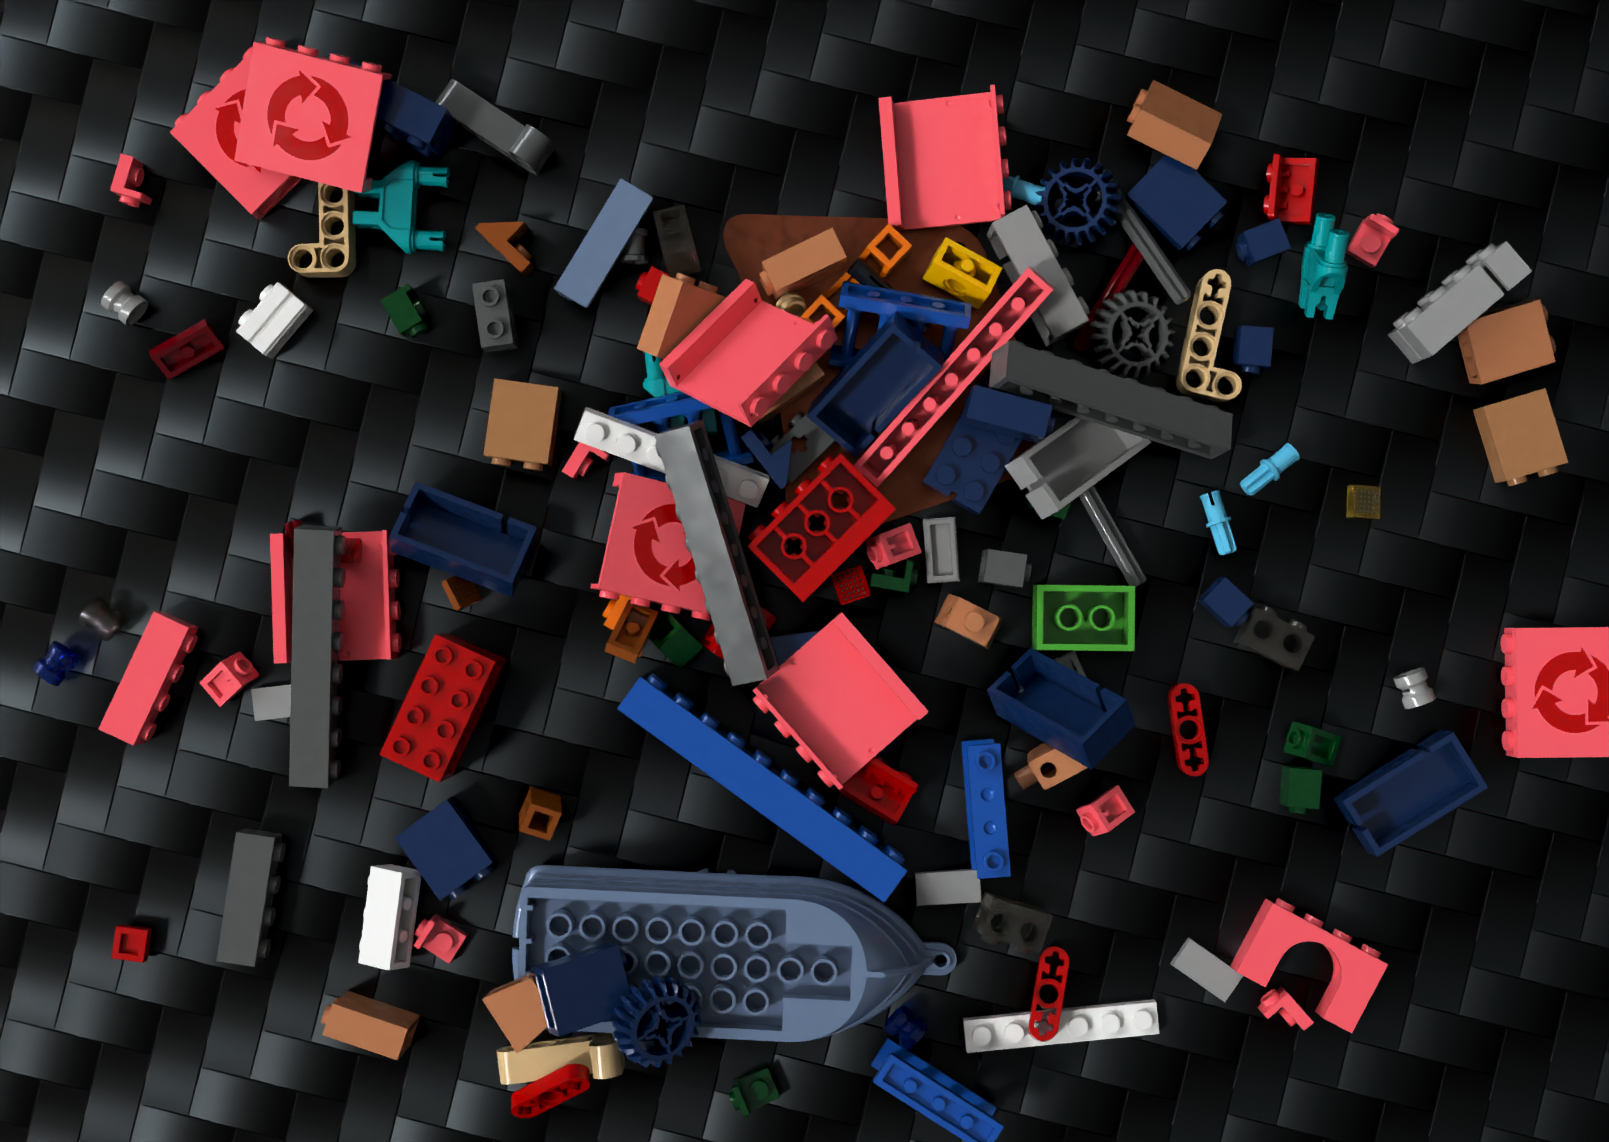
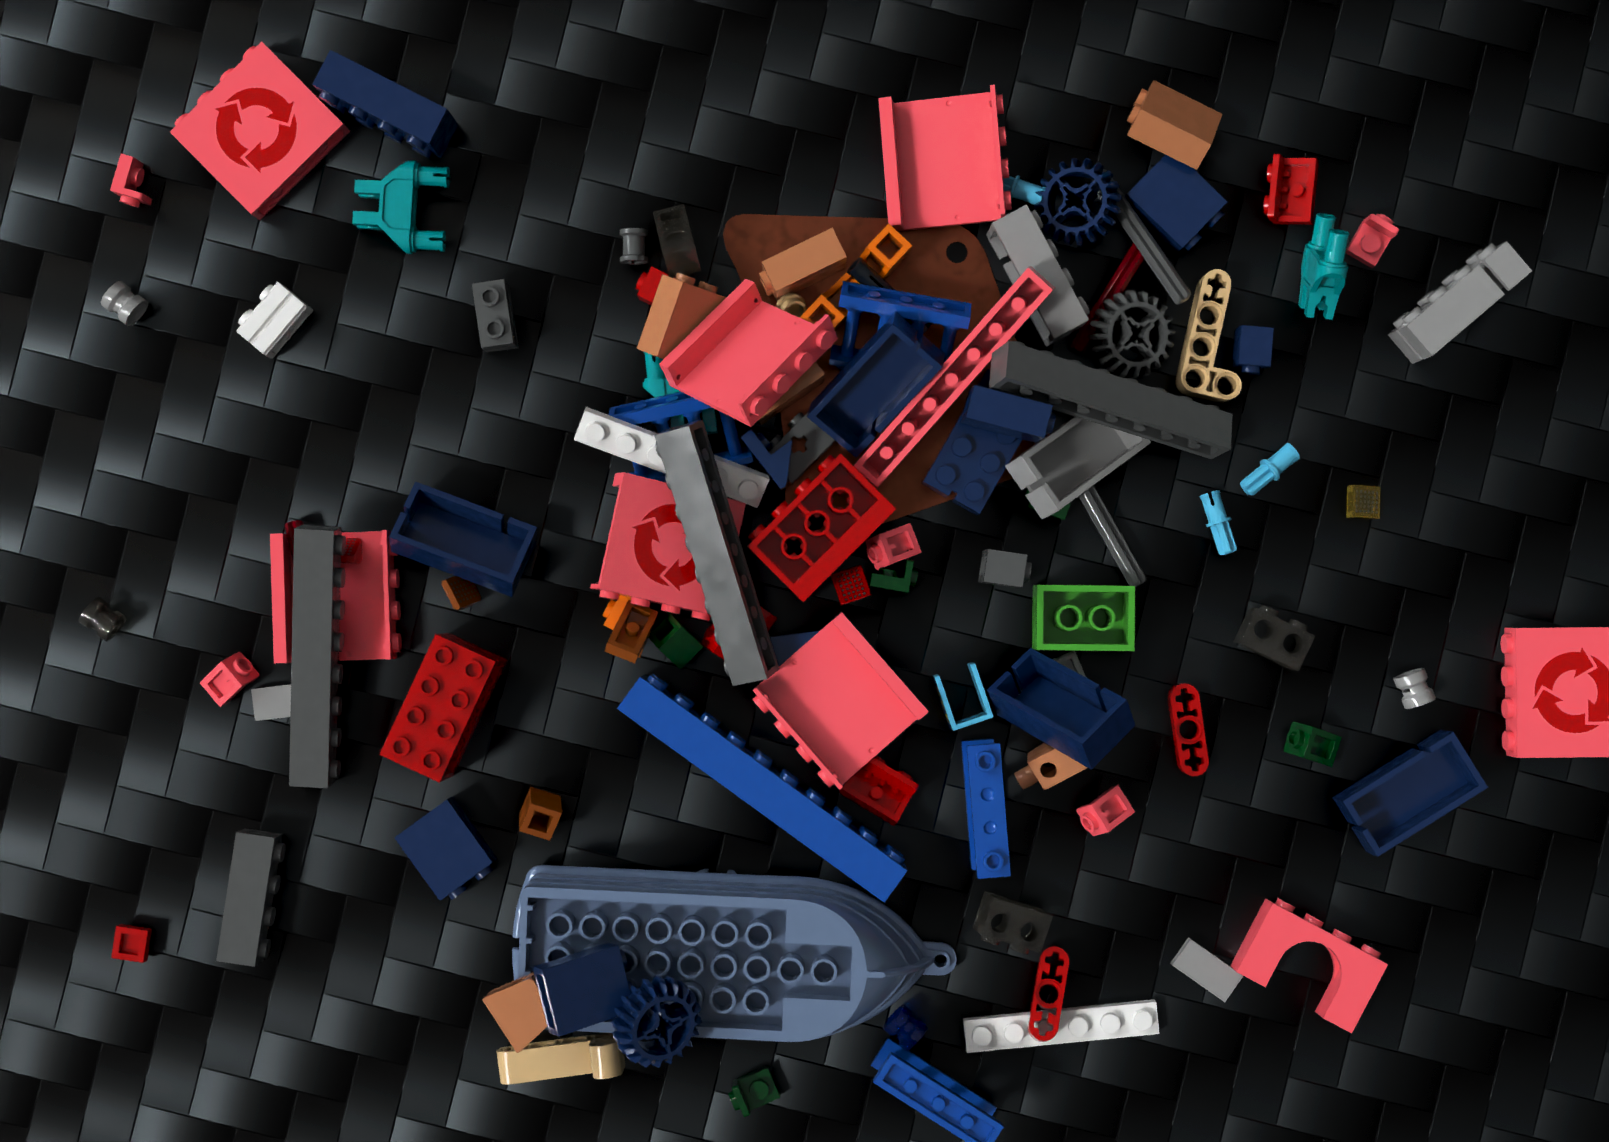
clear blue wheel [32,641,80,686] -> none
coral brick [99,611,199,746] -> none
dark red plate [149,319,225,380] -> none
coral panel [234,37,392,193] -> none
tan beam [287,182,356,278] -> none
nougat brick [321,991,421,1060] -> none
white brick [358,864,421,971] -> none
dark green brick [380,284,429,338] -> none
coral bracket [413,914,468,964] -> none
dark grey beam [435,79,555,175] -> none
dark orange slope [475,222,535,277] -> none
medium nougat brick [483,378,562,471] -> none
red beam [511,1064,590,1118] -> none
sand blue panel [554,178,653,308] -> none
coral bracket [562,442,612,480] -> none
light grey tile [915,869,981,906] -> none
yellow brick [922,237,1002,309] -> none
light grey tile [922,517,960,583] -> none
nougat torso [934,594,1003,649] -> none
dark blue brick [1197,577,1254,627] -> none
dark blue brick [1236,218,1291,267] -> none
coral bracket [1257,987,1314,1031] -> none
dark green brick [1279,765,1322,814] -> none
nougat brick [1457,299,1556,385] -> none
medium nougat brick [1473,388,1568,486] -> none
none -> medium azure piece [932,662,994,731]

